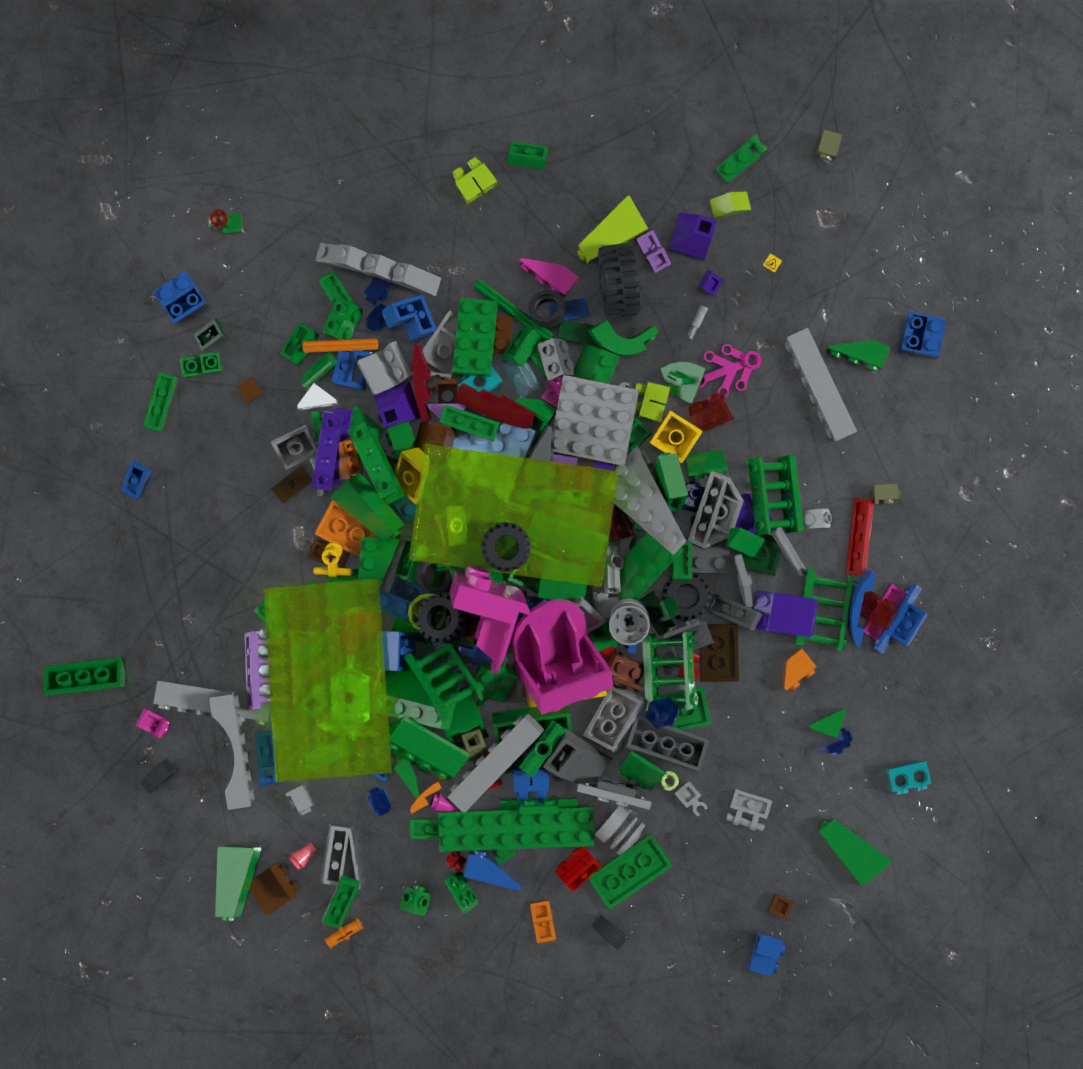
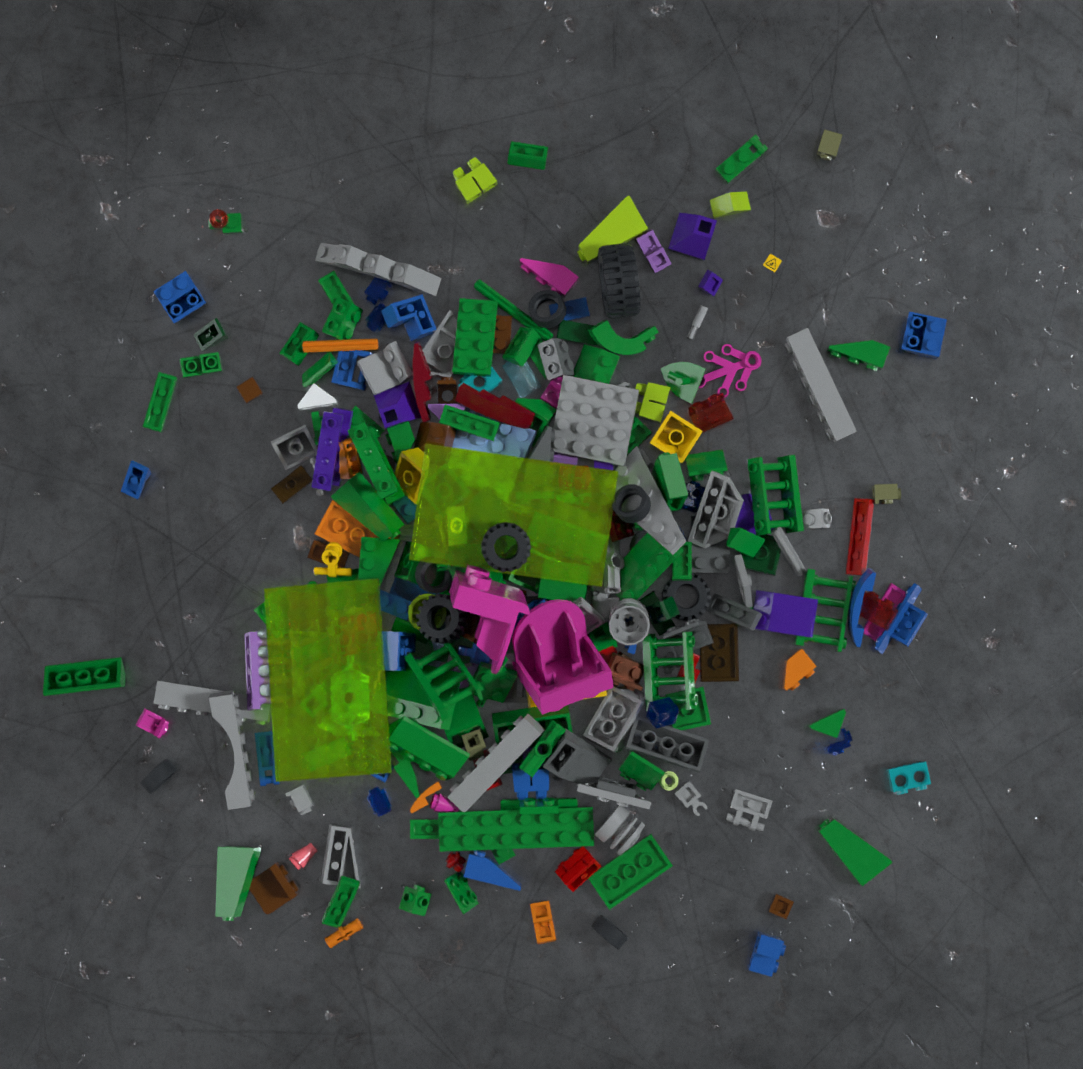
none -> black tyre [612,484,651,523]

